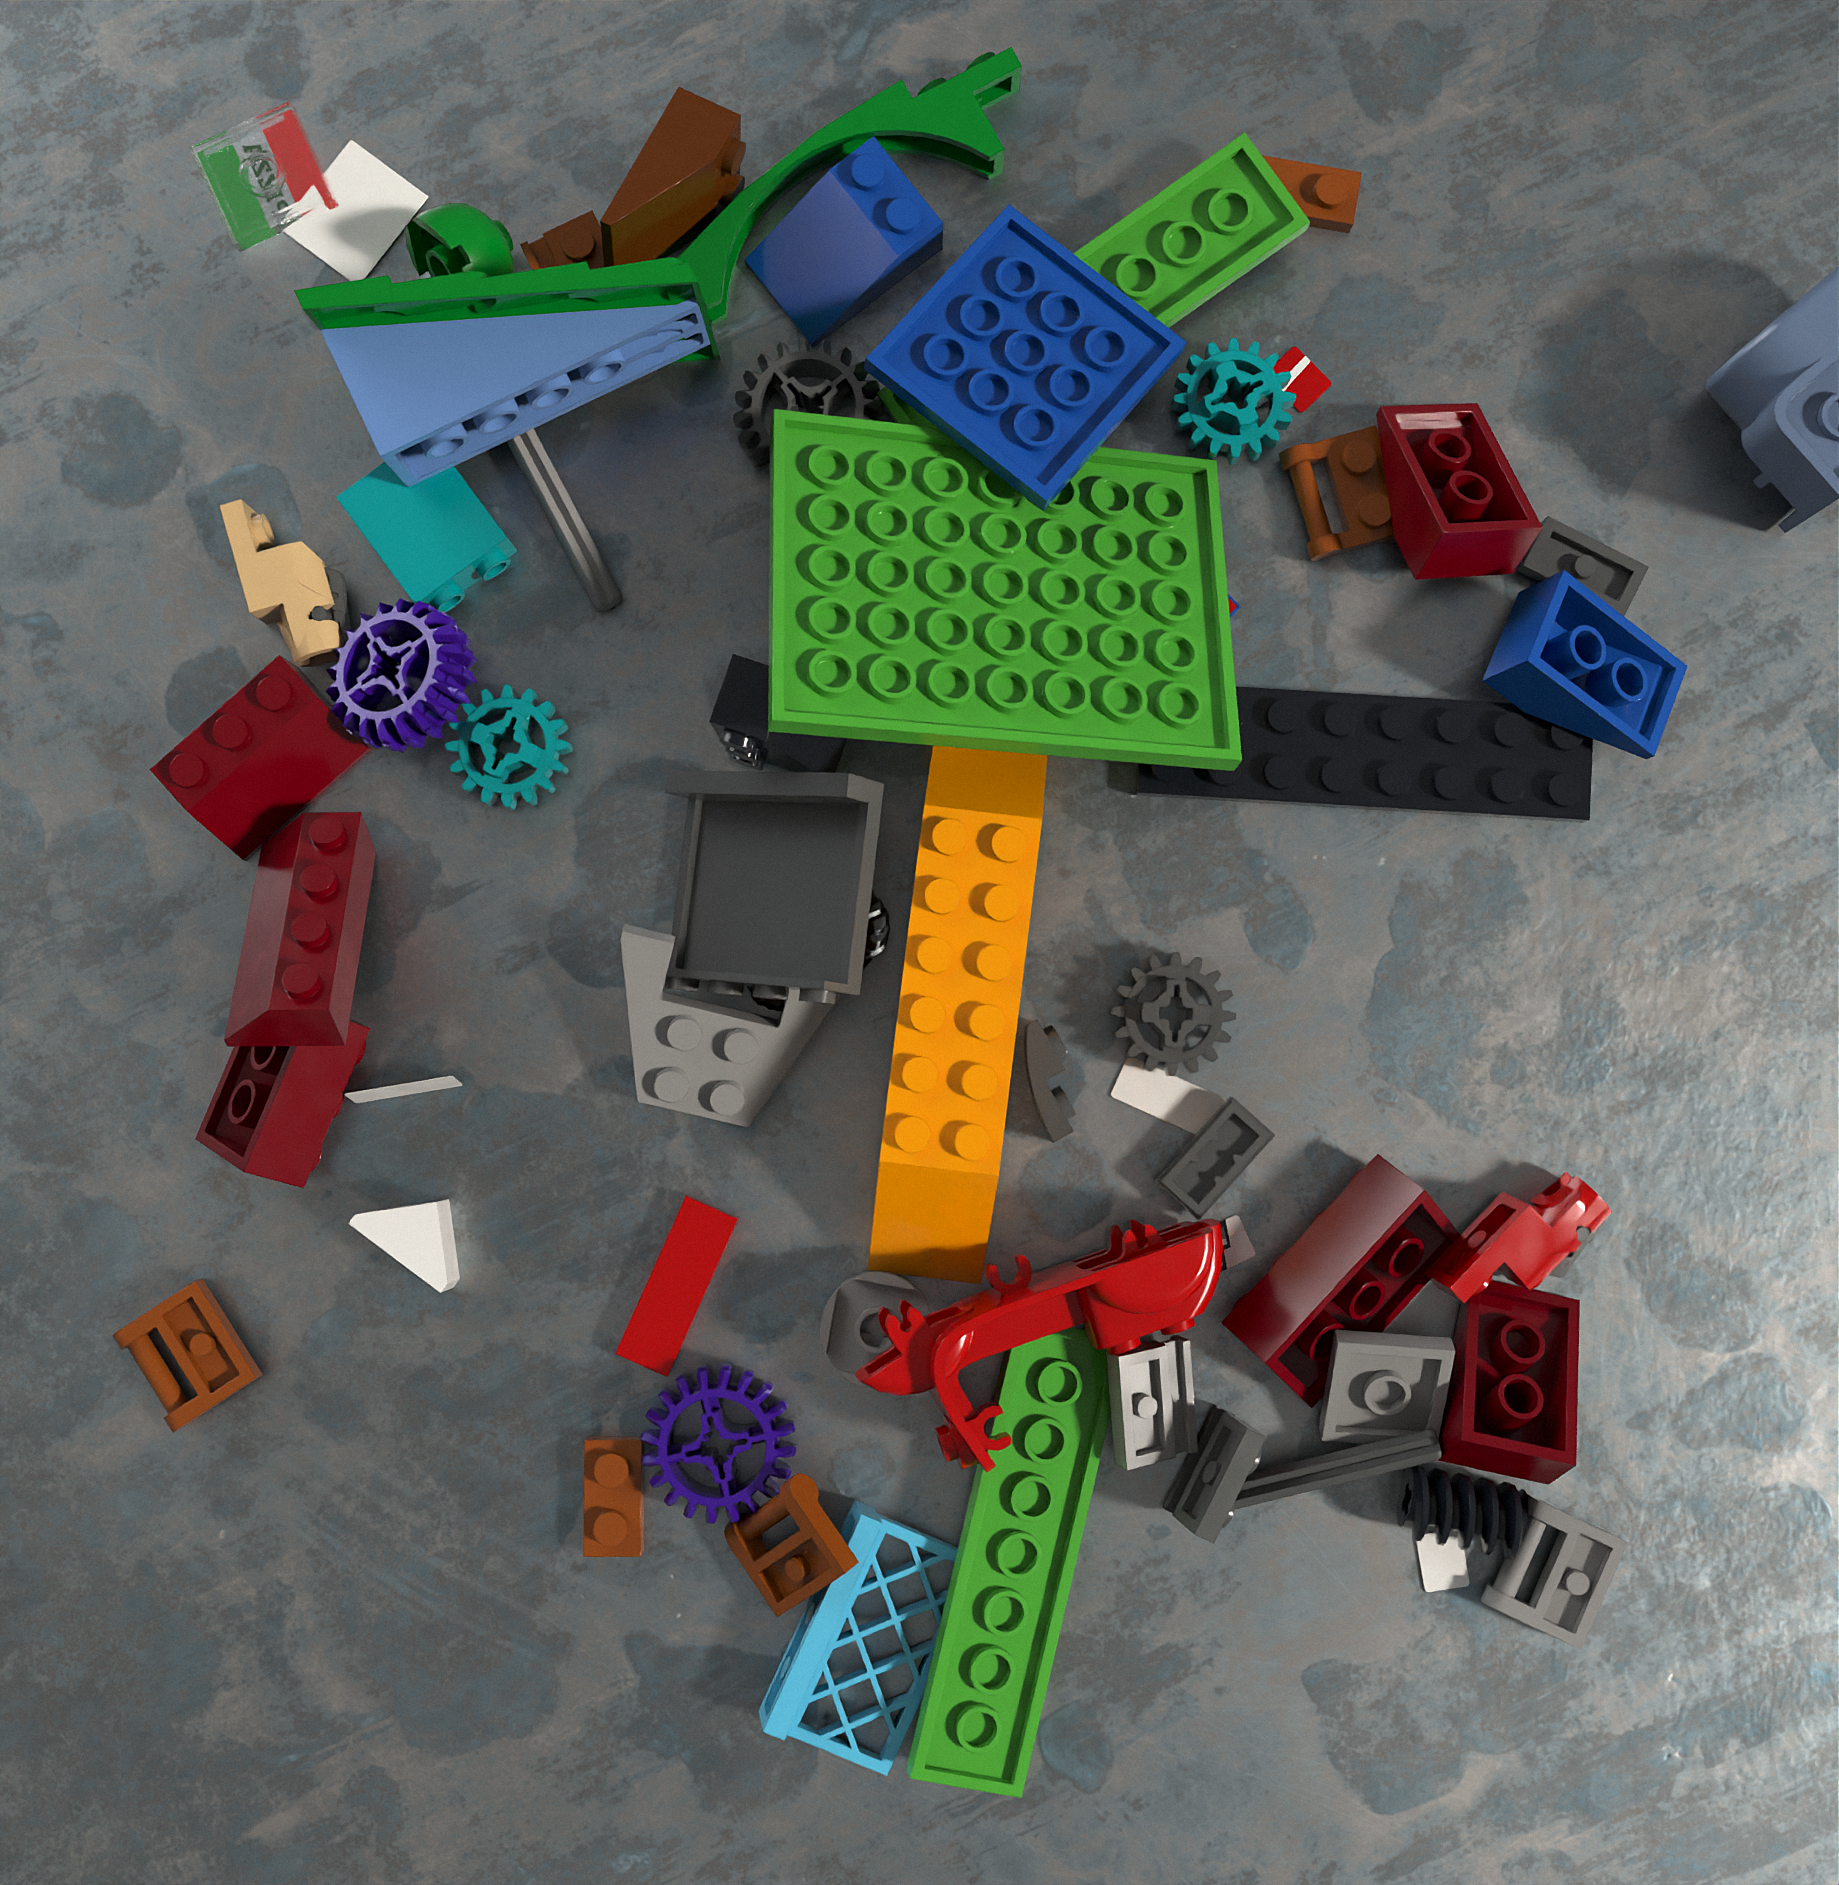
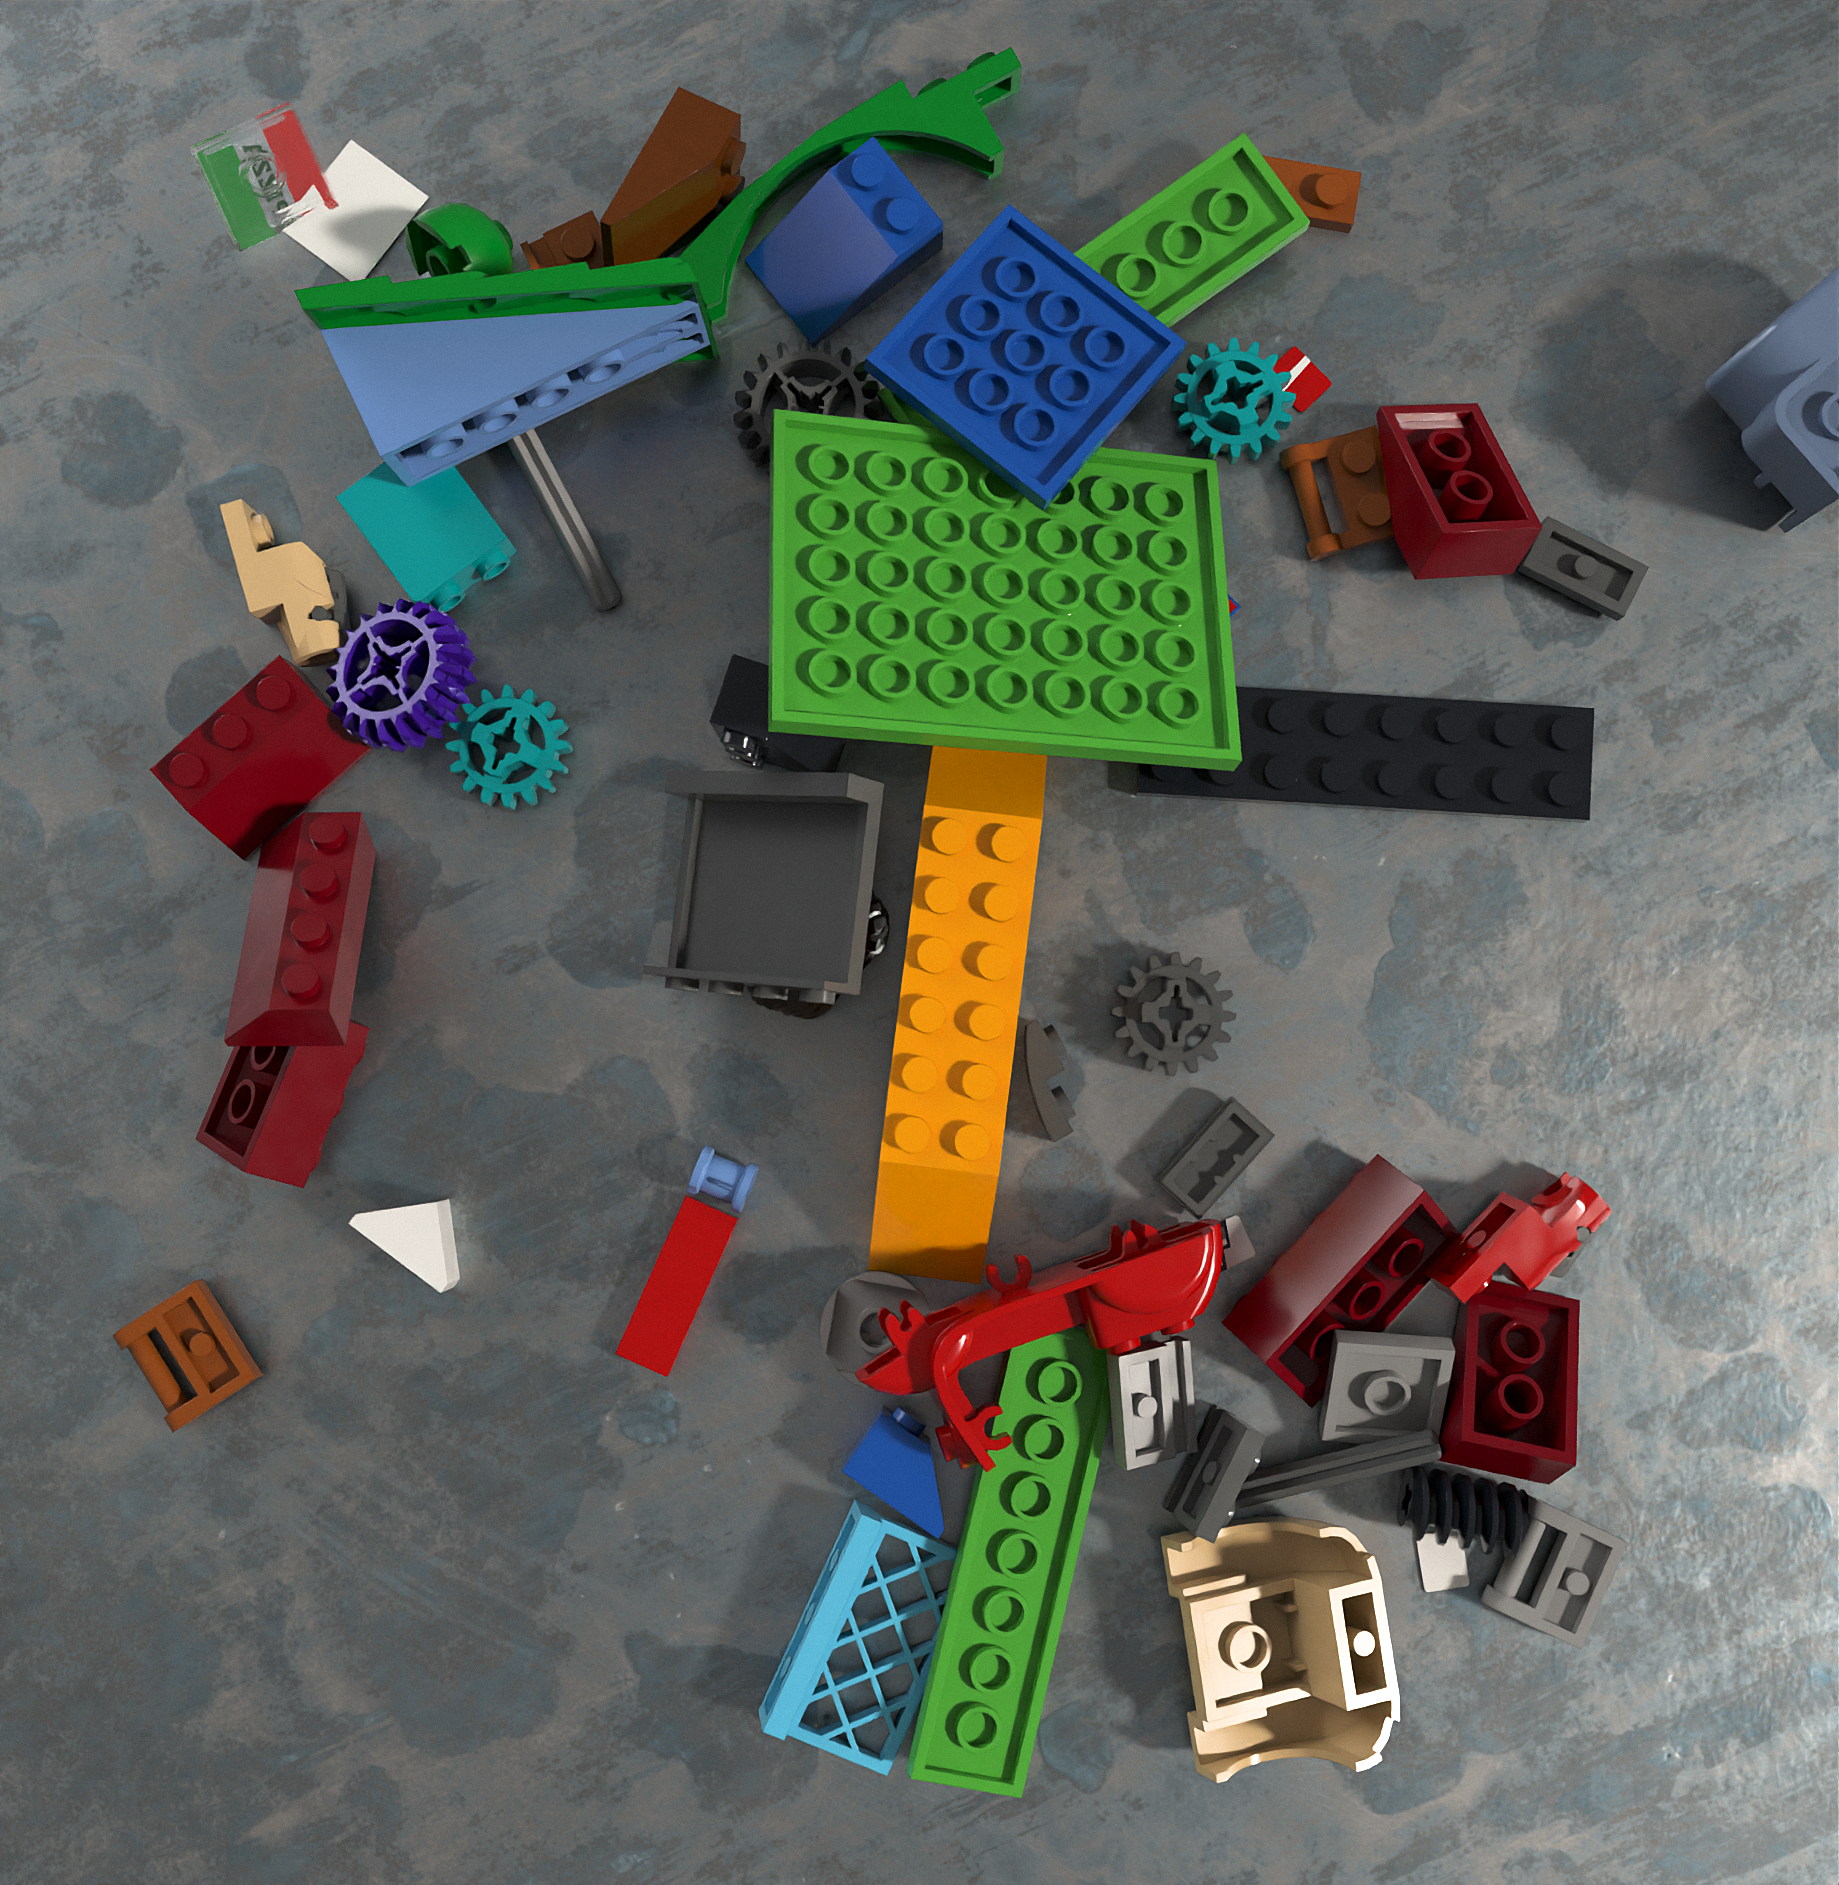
white sticker [344,1076,463,1103] -> none
dark orange plate [583,1436,645,1557] -> none
light grey wing [620,924,841,1128] -> none
dark purple gear [640,1363,797,1524] -> none
dark orange plate [724,1473,859,1618] -> none
white sticker [1111,1057,1226,1135] -> none
blue slope [1482,570,1687,759] -> none
none -> medium blue bush [687,1145,759,1213]
none -> blue slope [842,1405,945,1539]
none -> tan piece [1160,1516,1400,1783]

